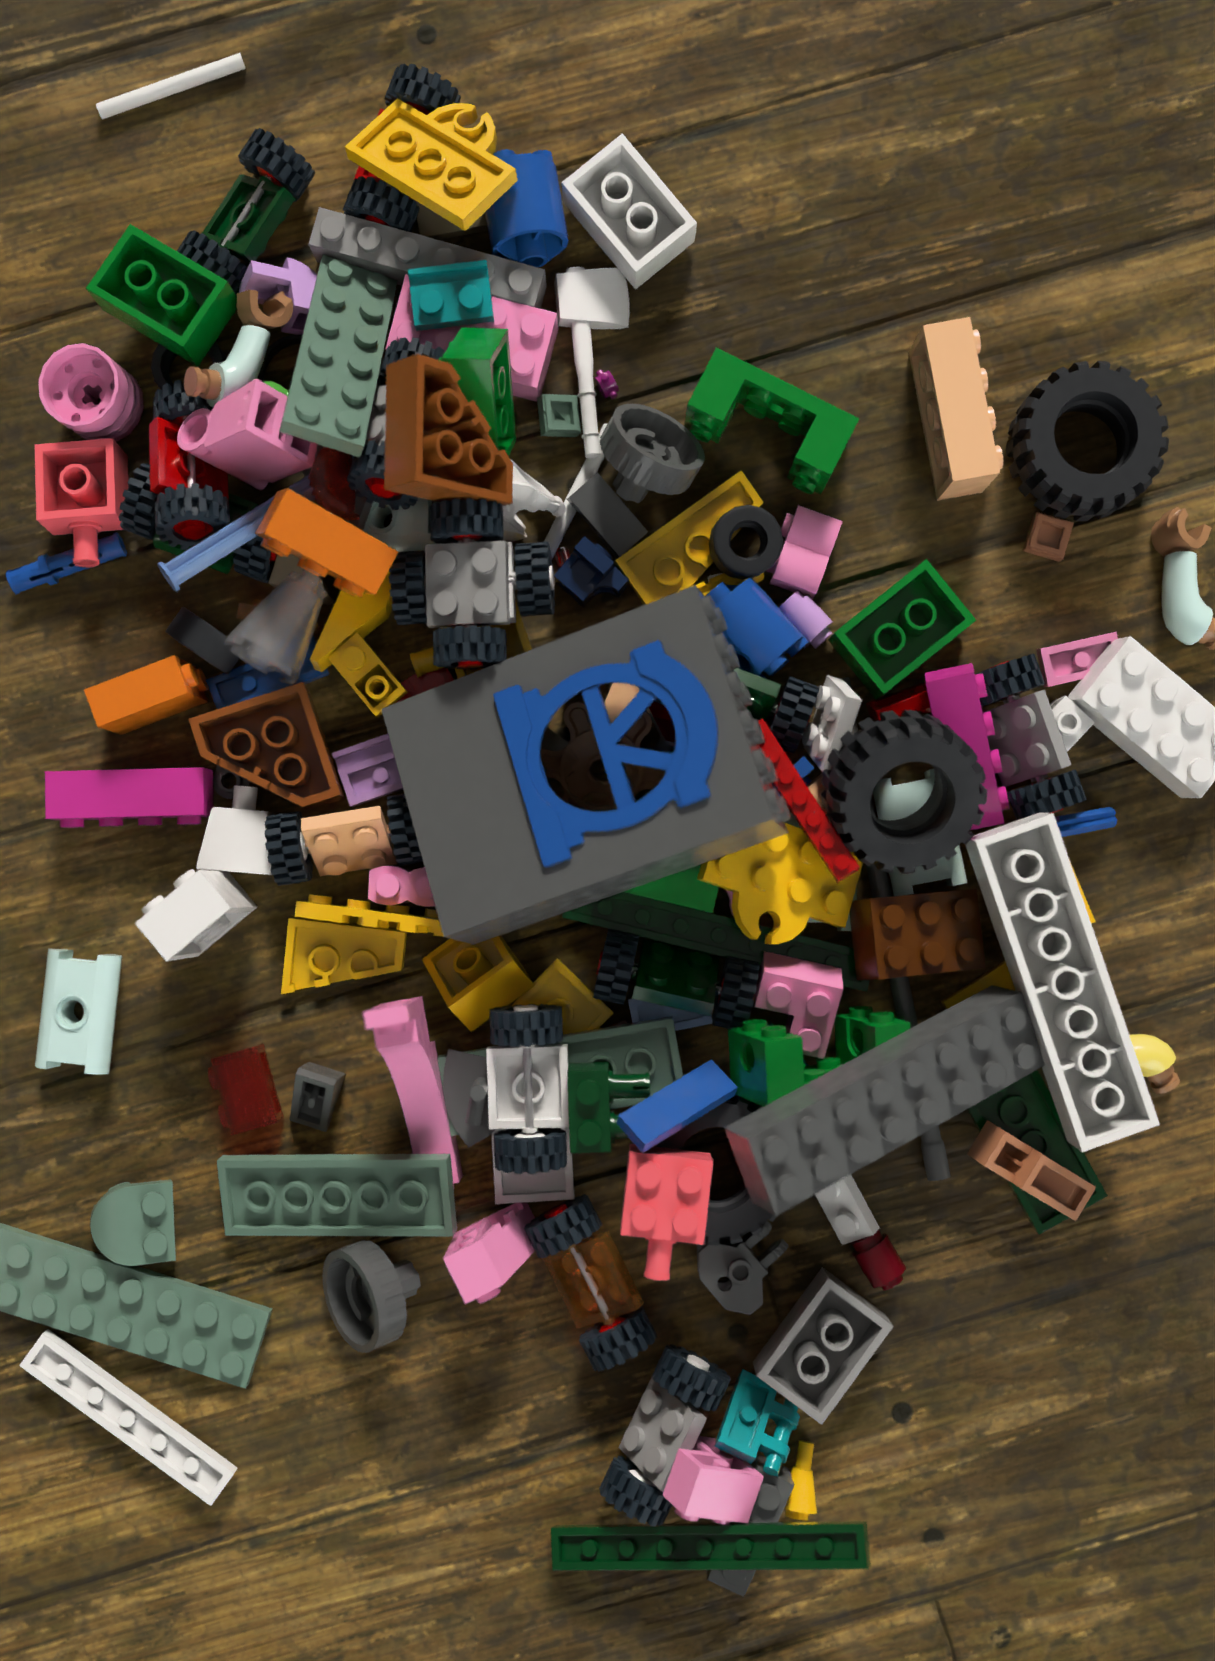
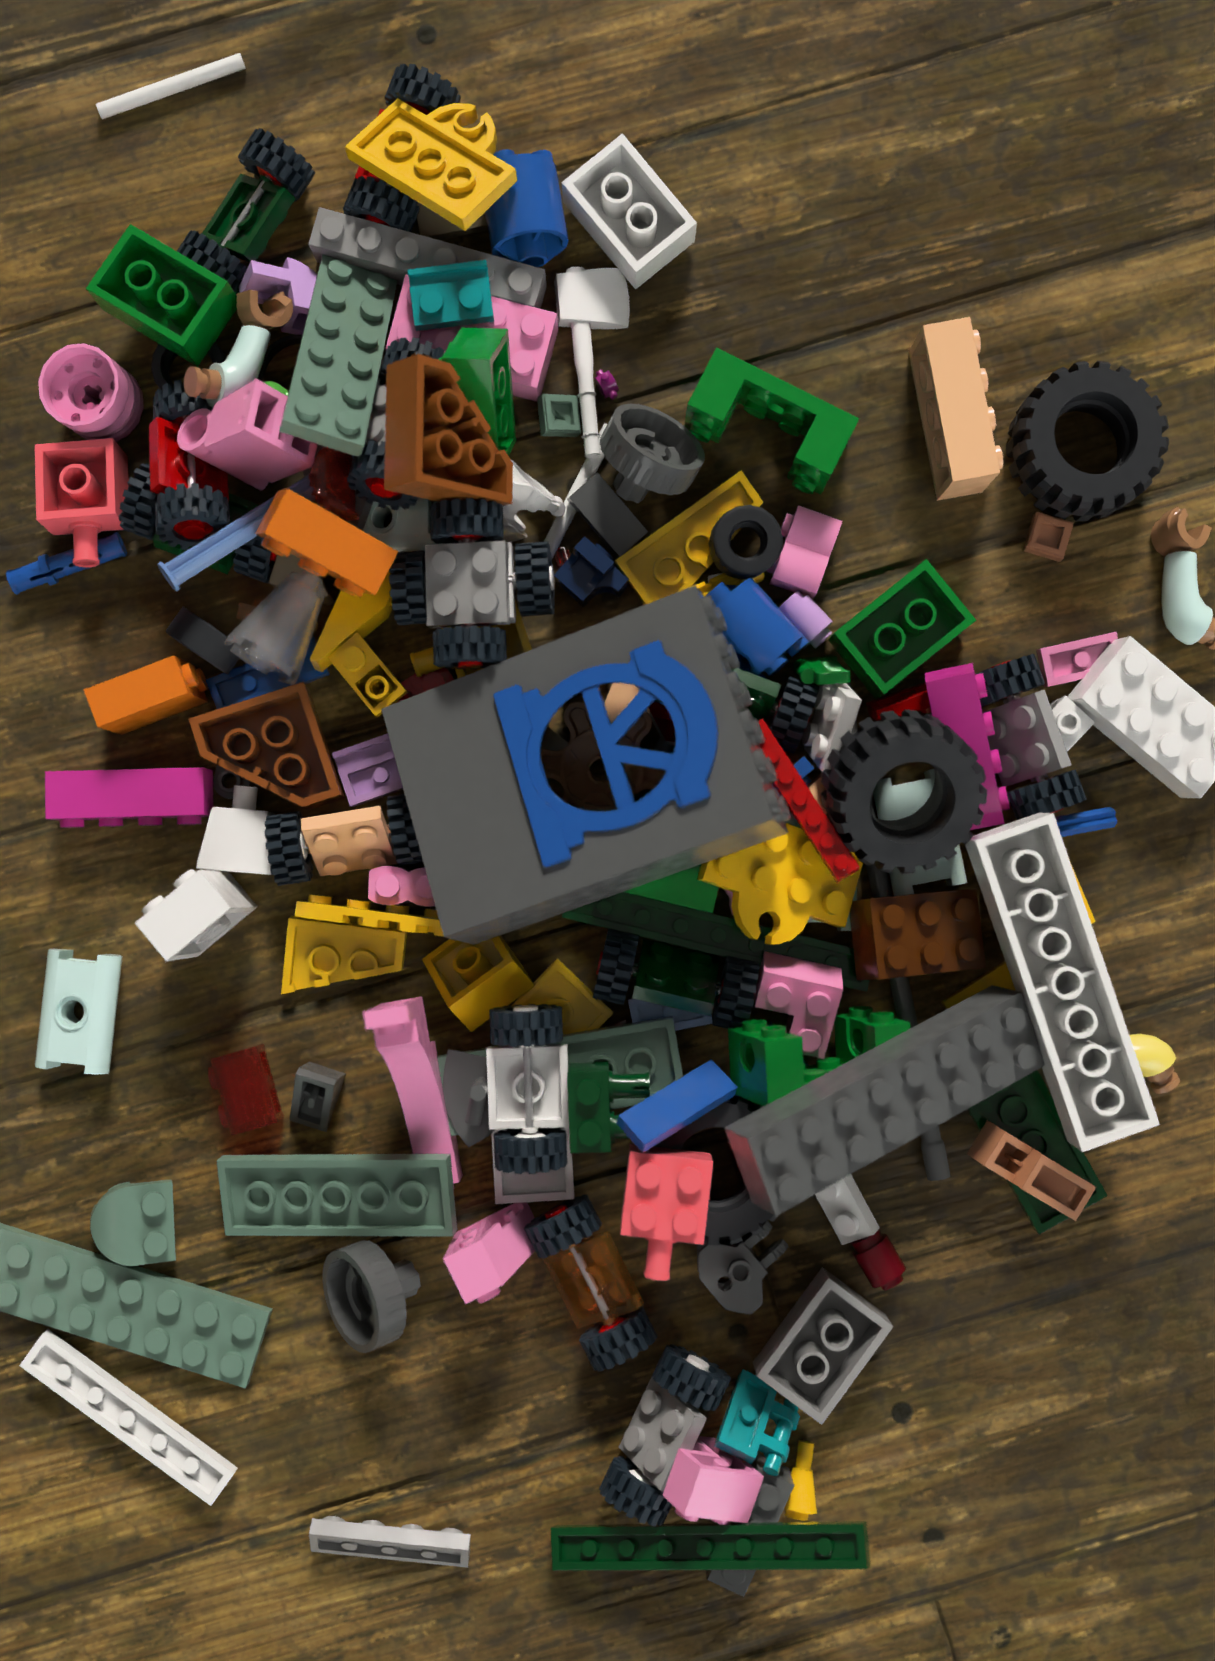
none -> light grey plate [309,1516,471,1568]
none -> green piece [793,656,850,685]

